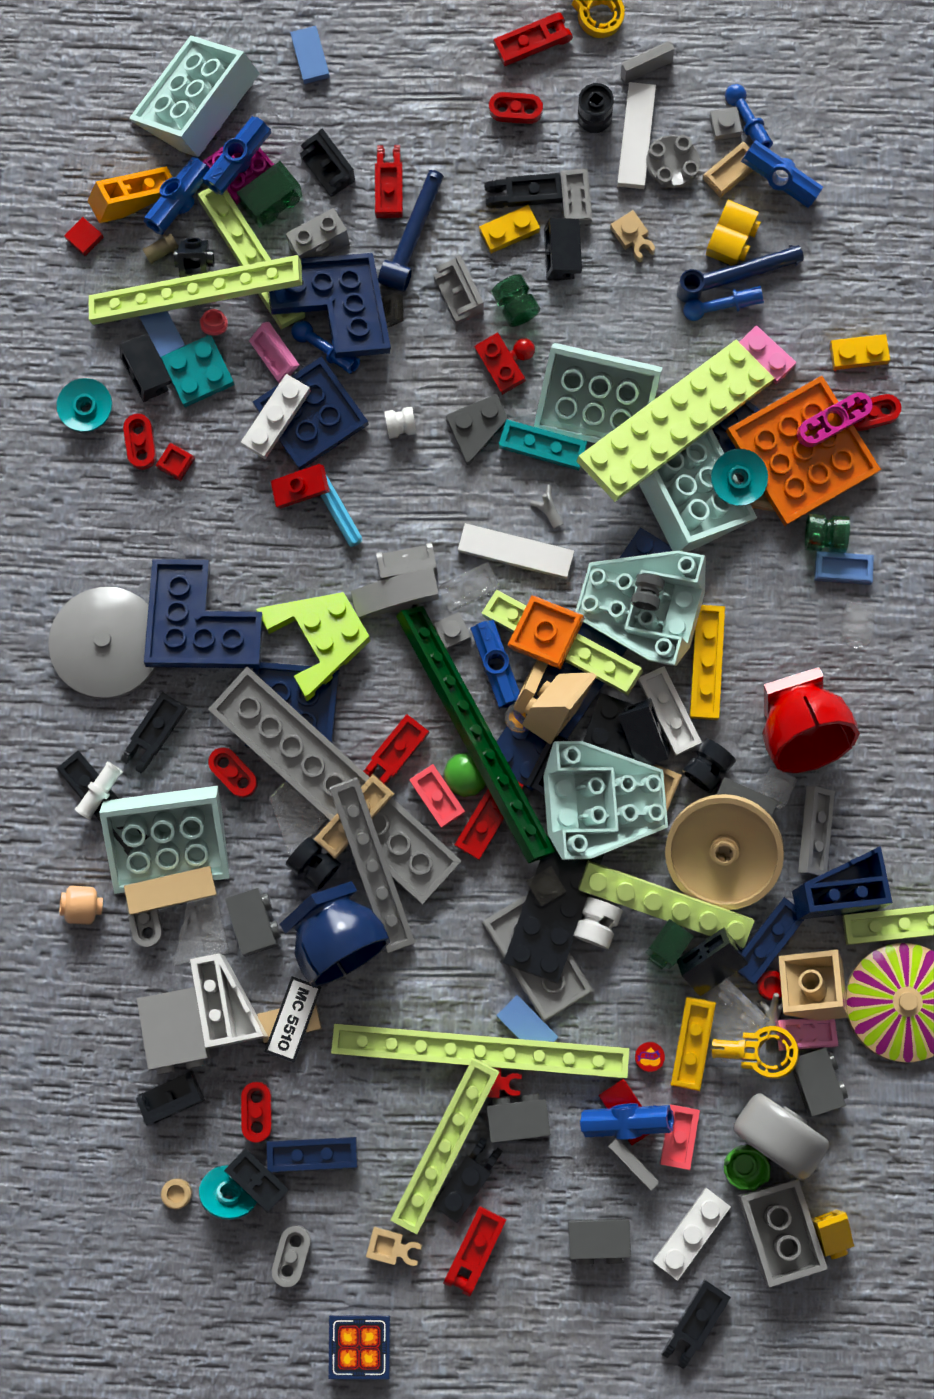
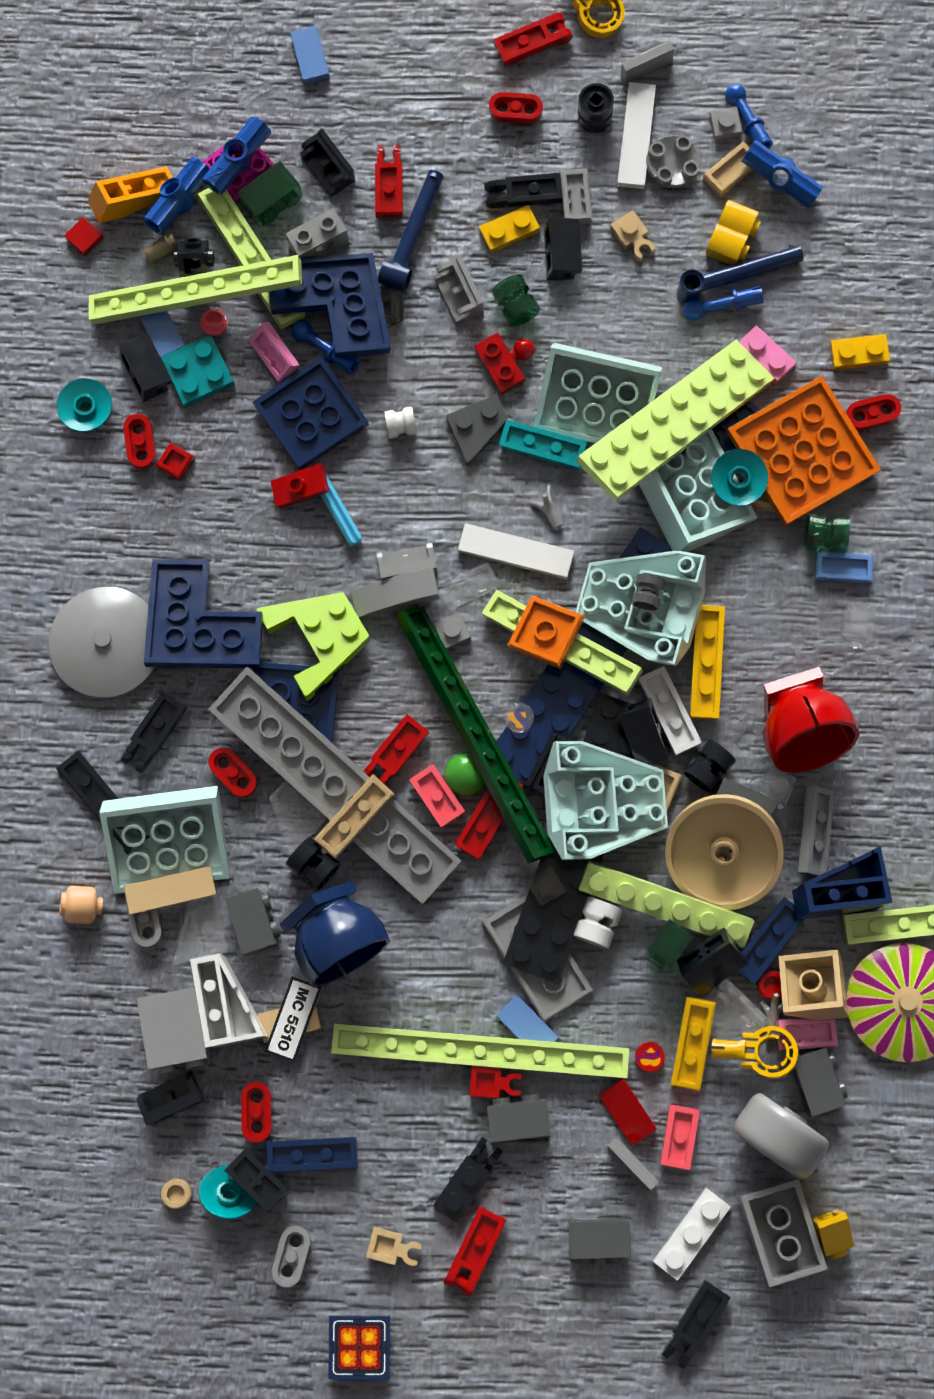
white pin [75,761,123,819] -> none
light aqua slope [129,35,260,157] -> none
white plate [241,374,311,459] -> none
light grey plate [329,777,415,953] -> none
yellowish green plate [390,1058,499,1234] -> none
blue piece [470,620,520,709] -> none
tan tile [513,660,548,714] -> none
tan slope [522,673,597,744] -> none
blue piece [580,1103,674,1139] -> none
bright green hair [724,1144,771,1191] -> none
dark pink beam [797,392,872,447] -> none

